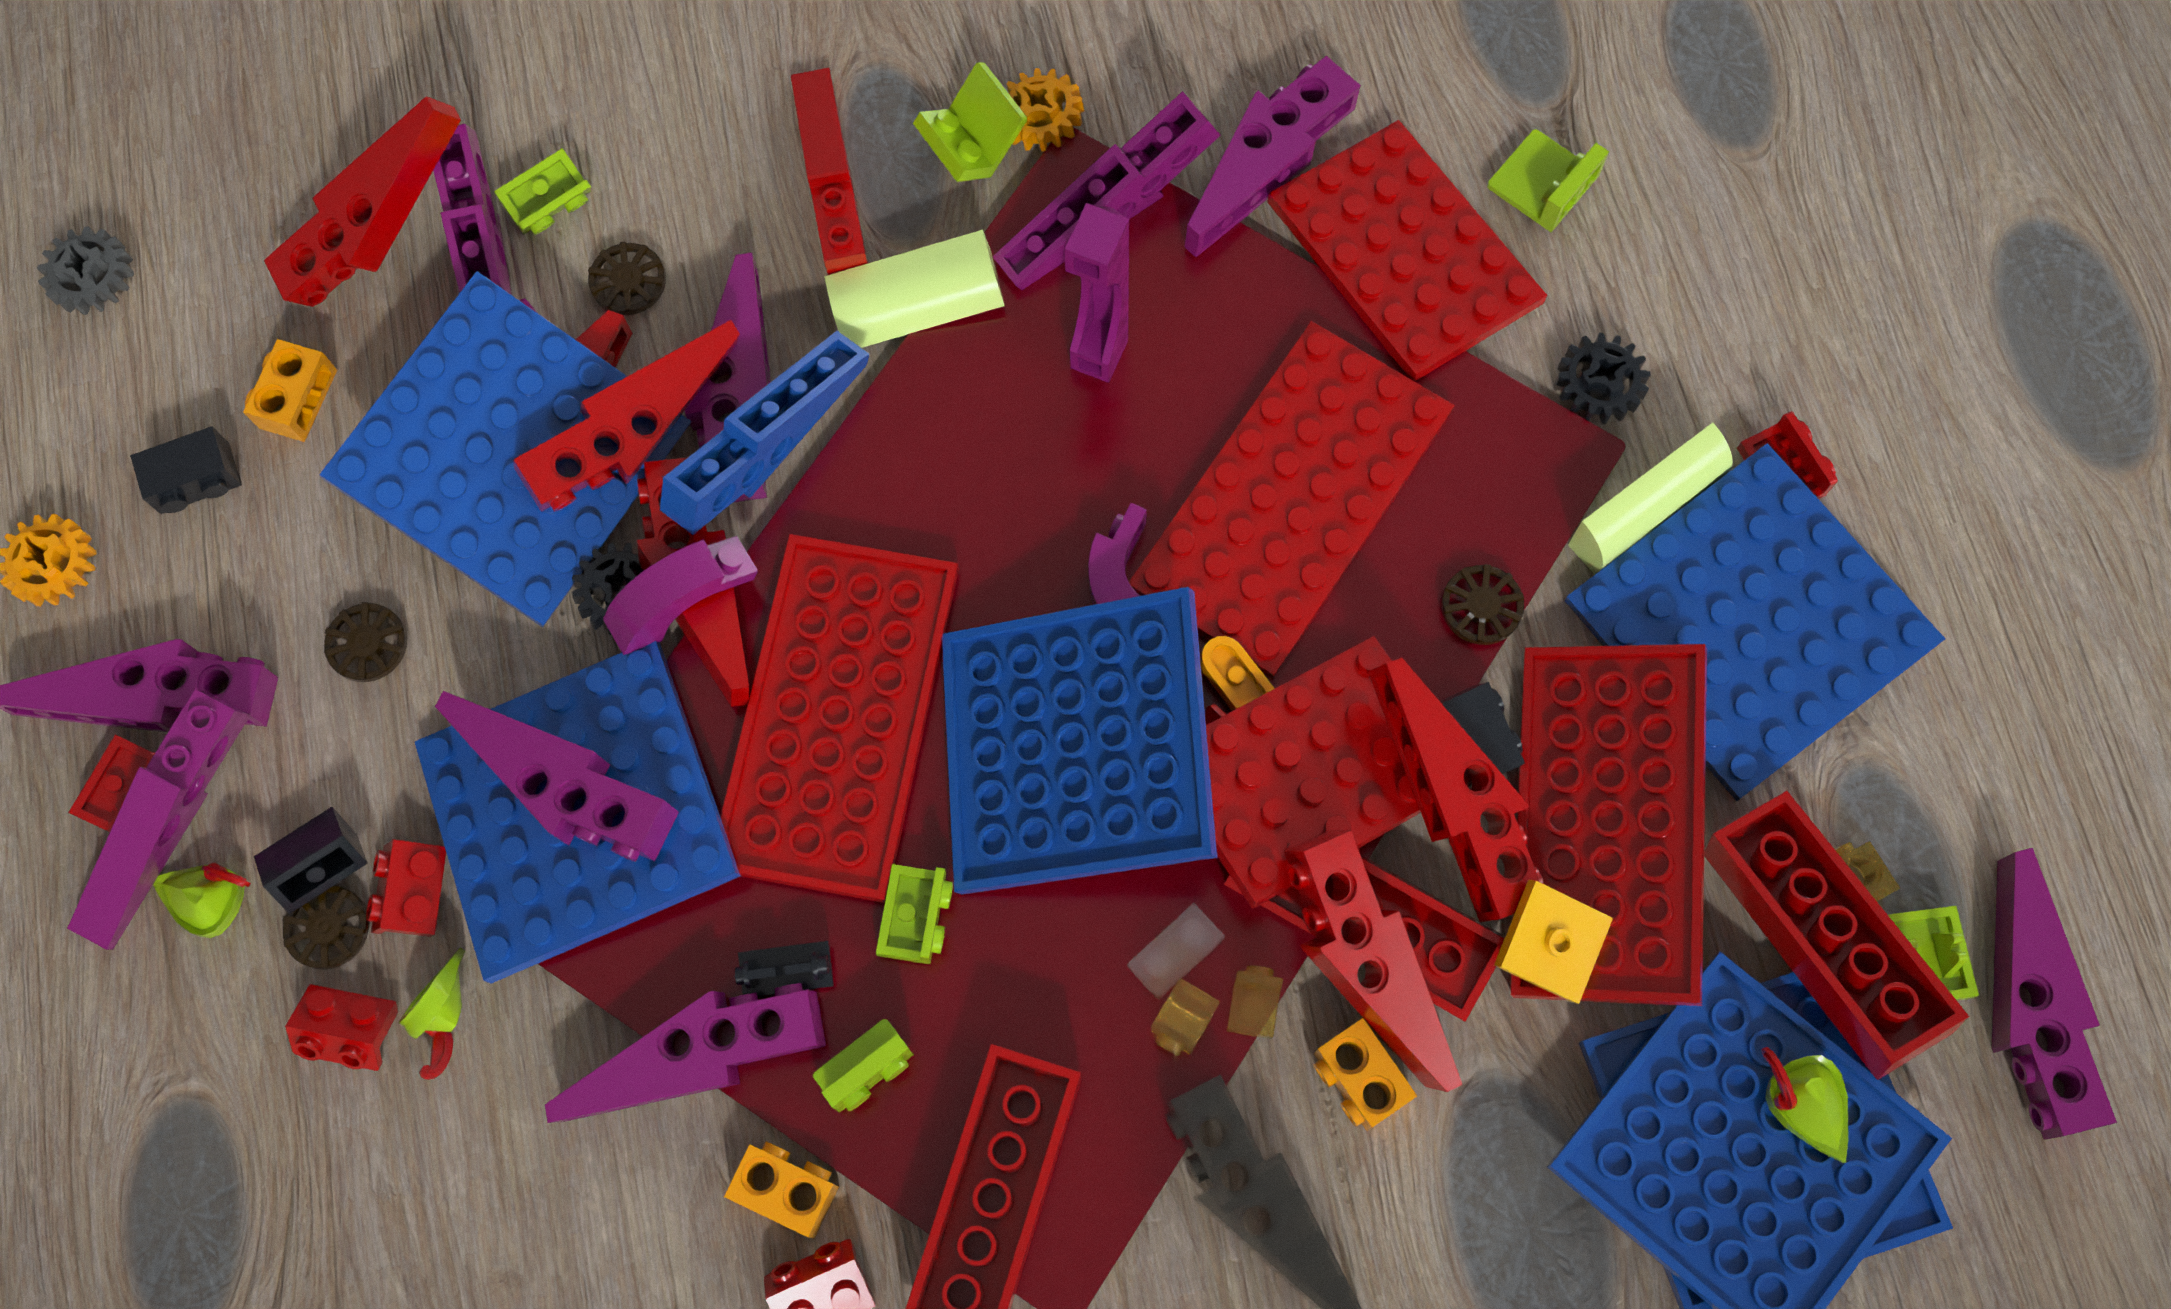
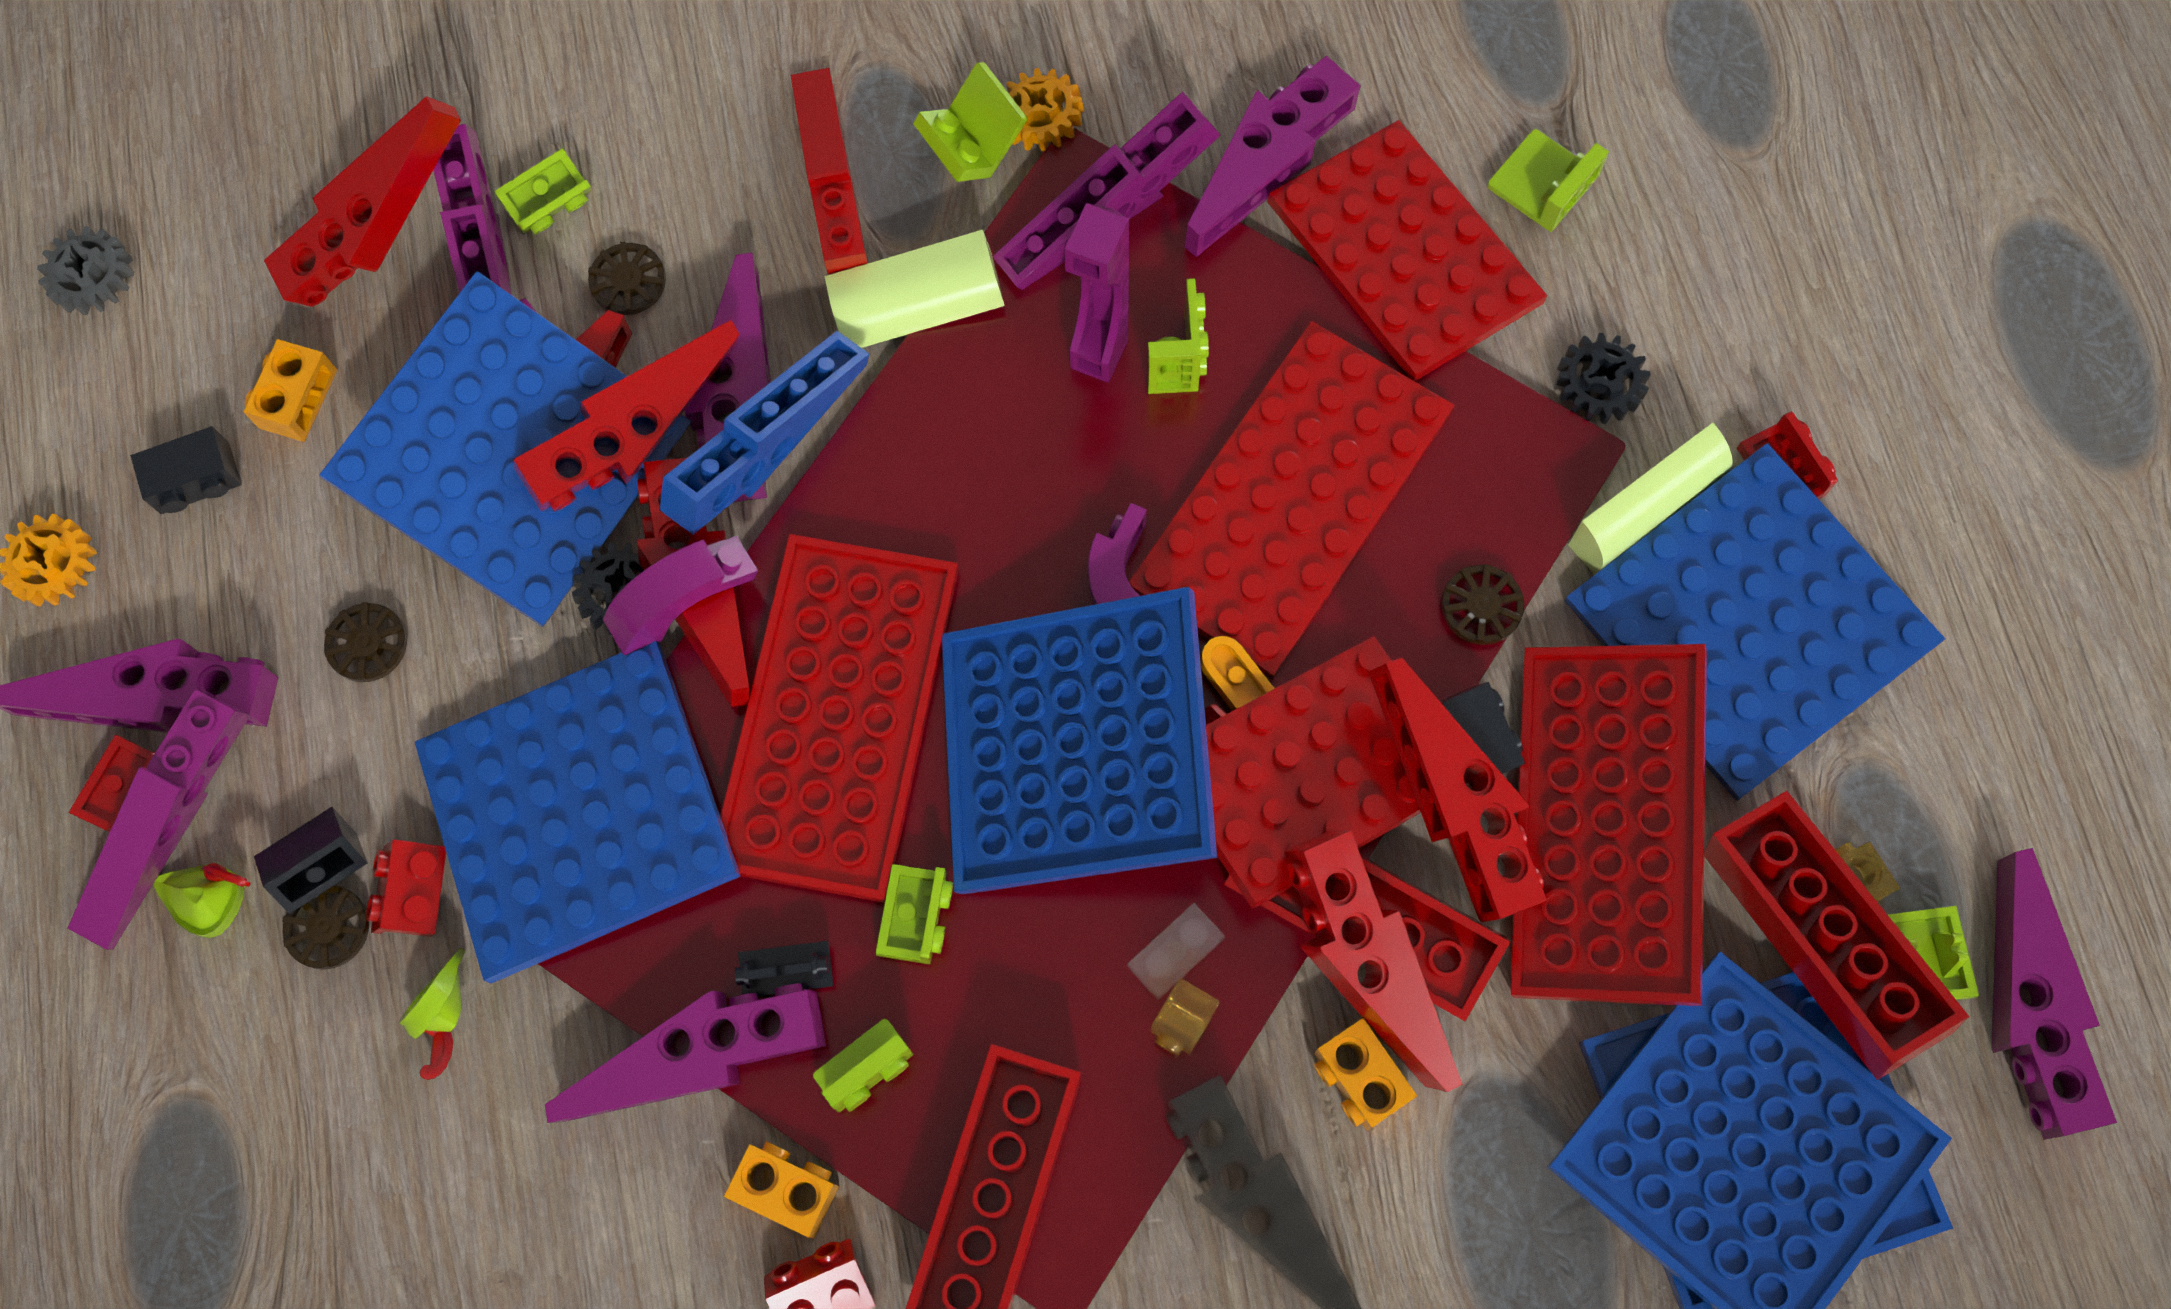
red bracket [285,984,398,1071] -> none
magenta brick [435,691,679,862] -> none
clear yellow bracket [1227,966,1283,1039] -> none
yellow plate [1494,880,1613,1004] -> none
lime piece [1761,1047,1849,1163] -> none
none -> lime bracket [1147,278,1209,394]

